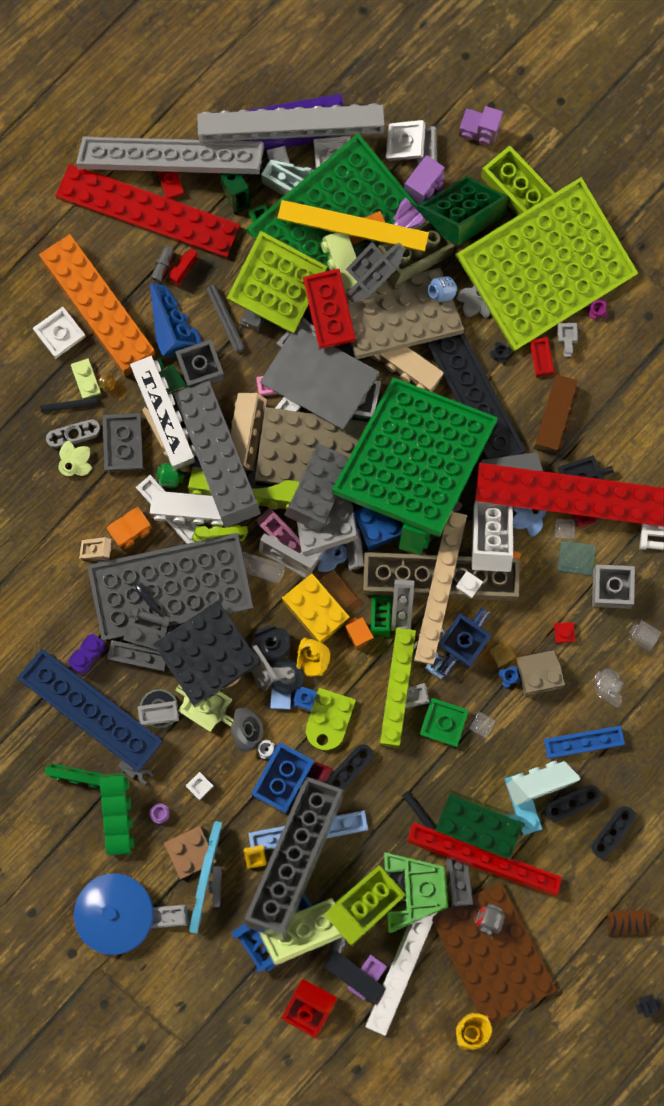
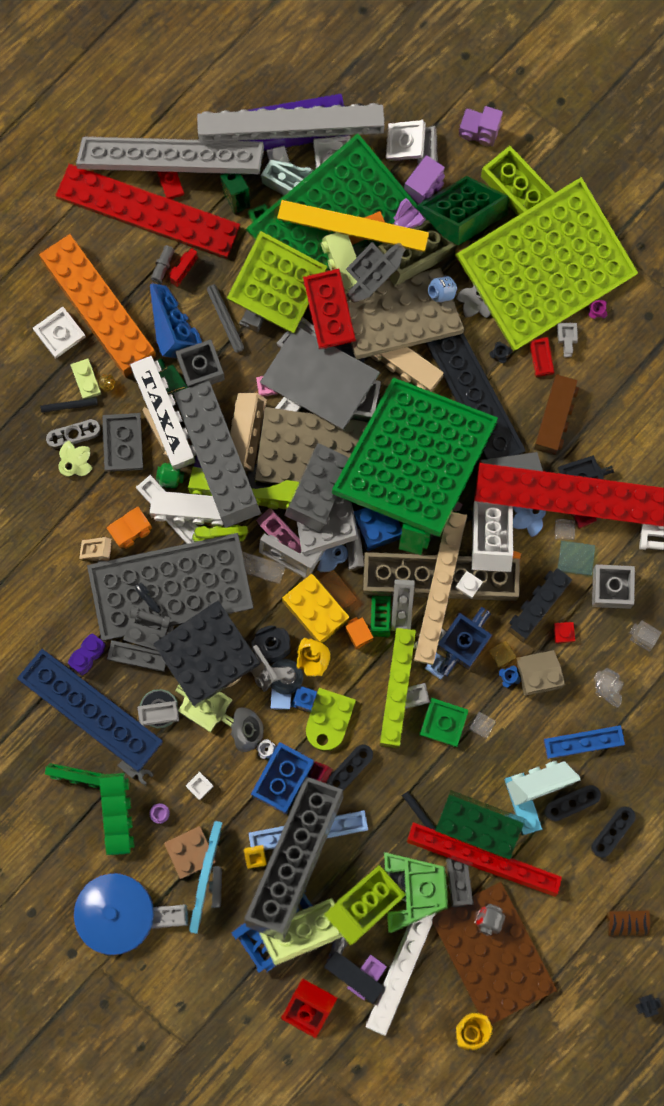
none -> black brick [508,568,572,643]

